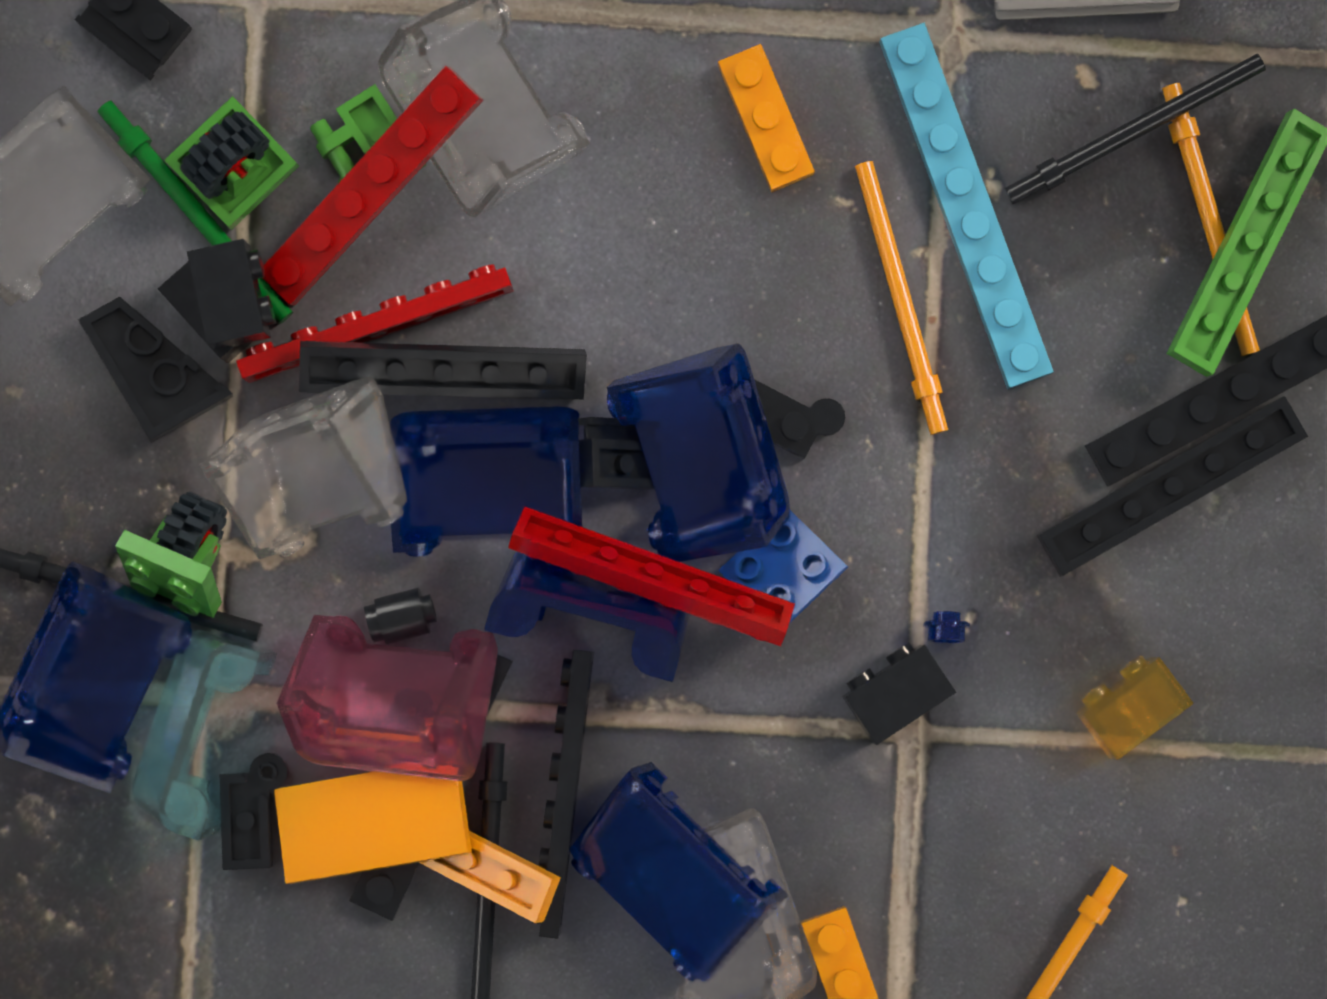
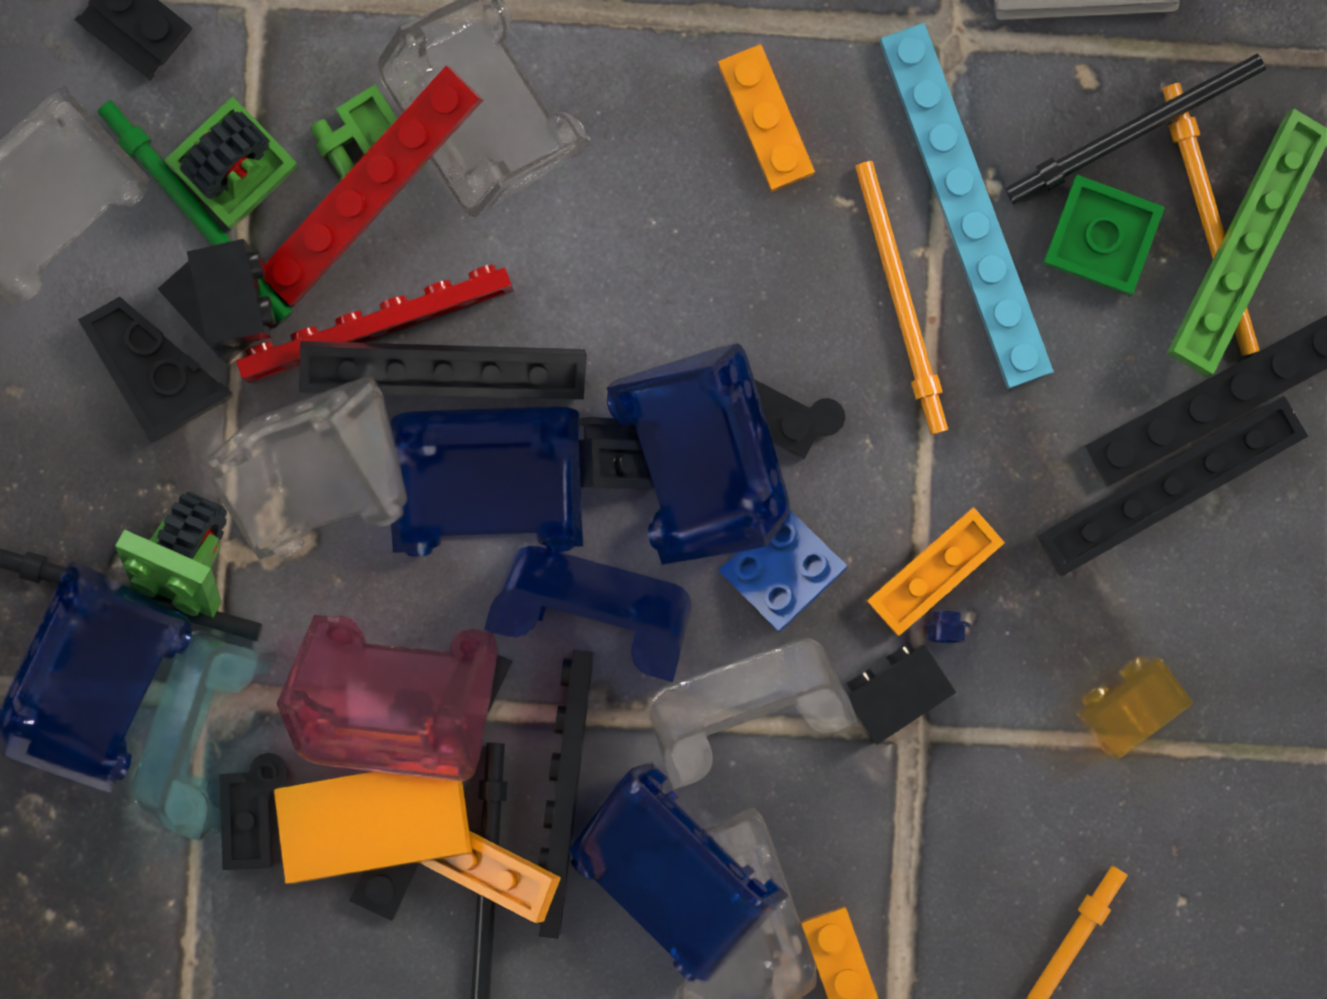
black brick [364,587,437,645] -> none
red plate [508,506,795,647] -> none
none -> clear windscreen [648,638,859,790]
none -> light orange plate [866,507,1005,636]
none -> green plate [1042,175,1165,297]

